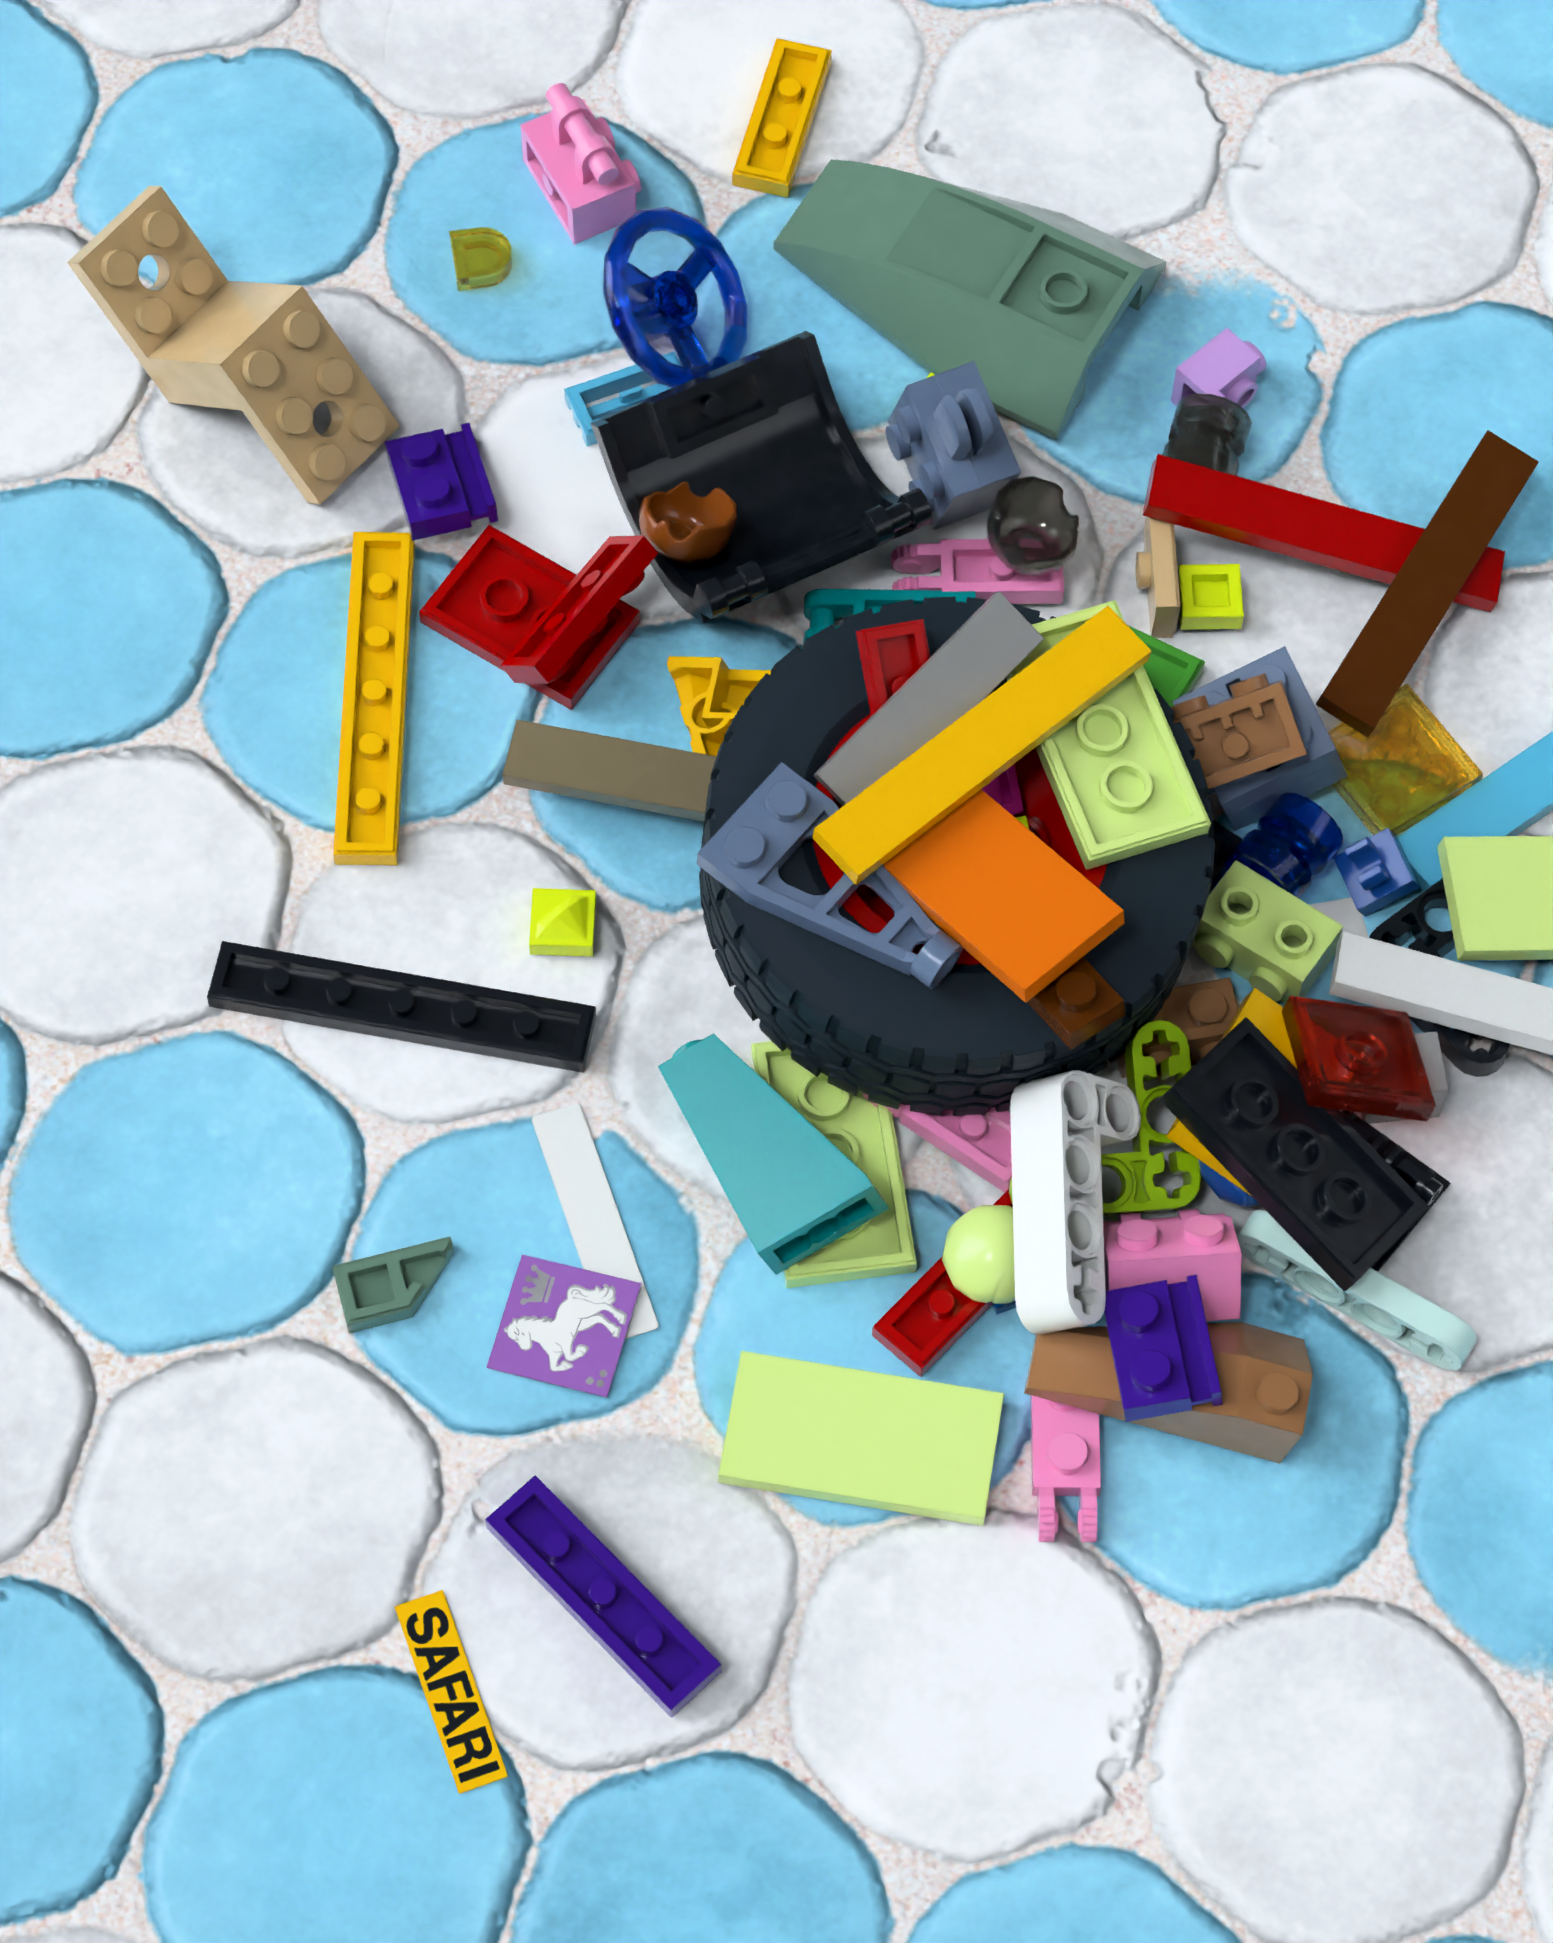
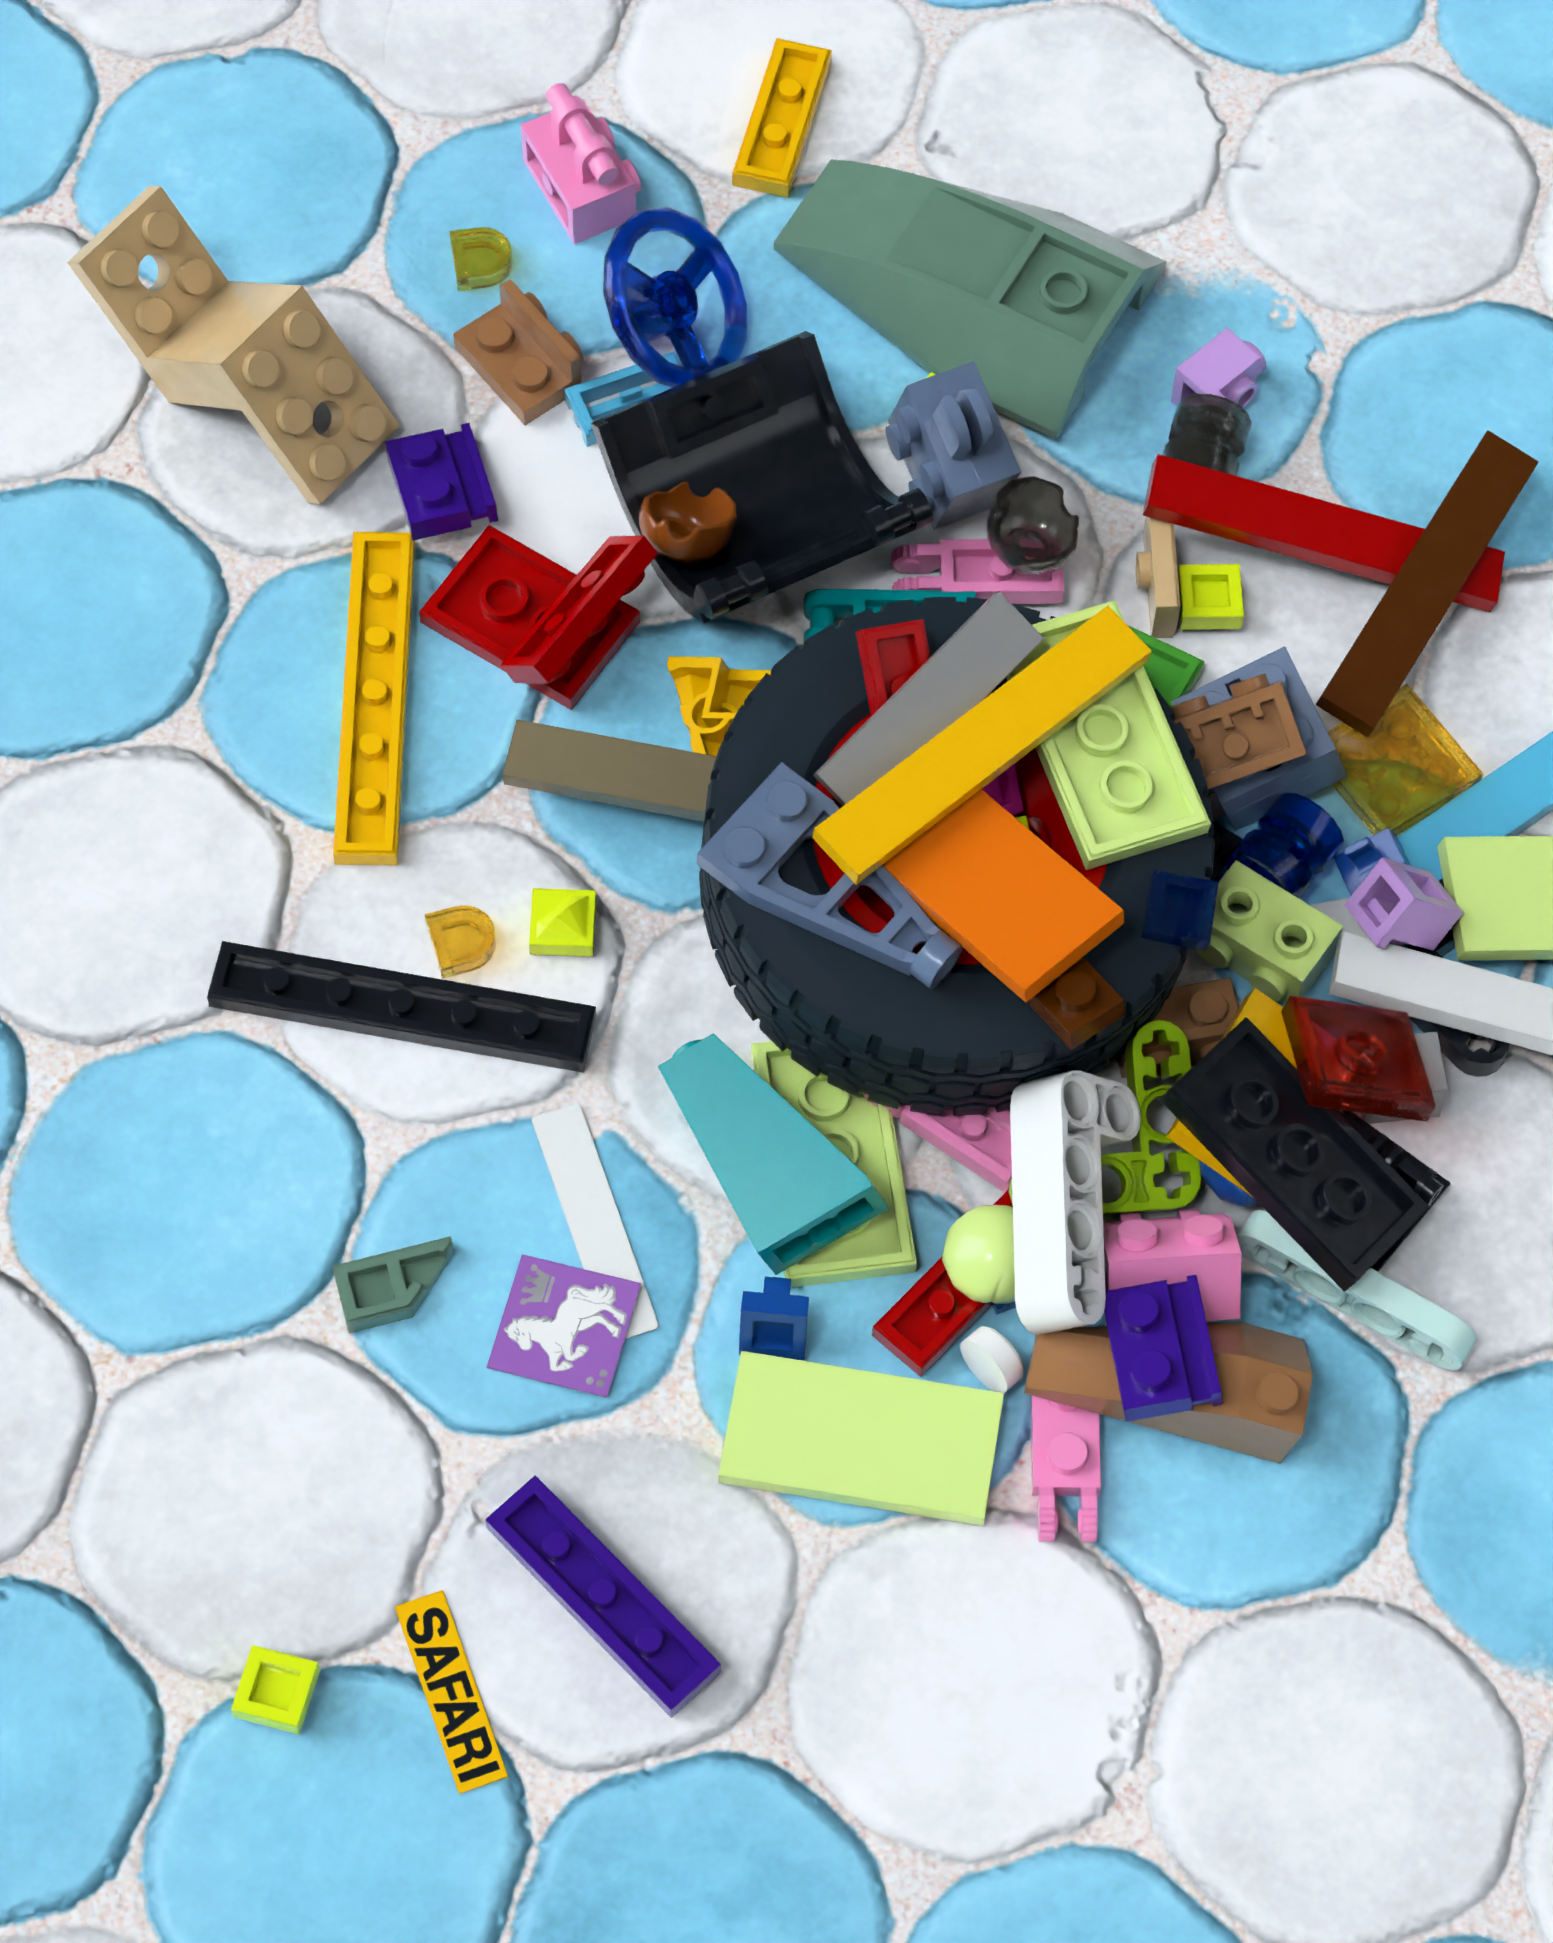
none -> neon yellow plate [231,1645,320,1735]
none -> clear yellow tile [424,905,496,979]
none -> medium nougat bracket [453,279,583,426]
none -> blue tile [738,1276,809,1360]
none -> white tile [960,1326,1024,1393]
none -> clear blue tile [1141,870,1219,951]
none -> lavender brick [1344,857,1464,951]

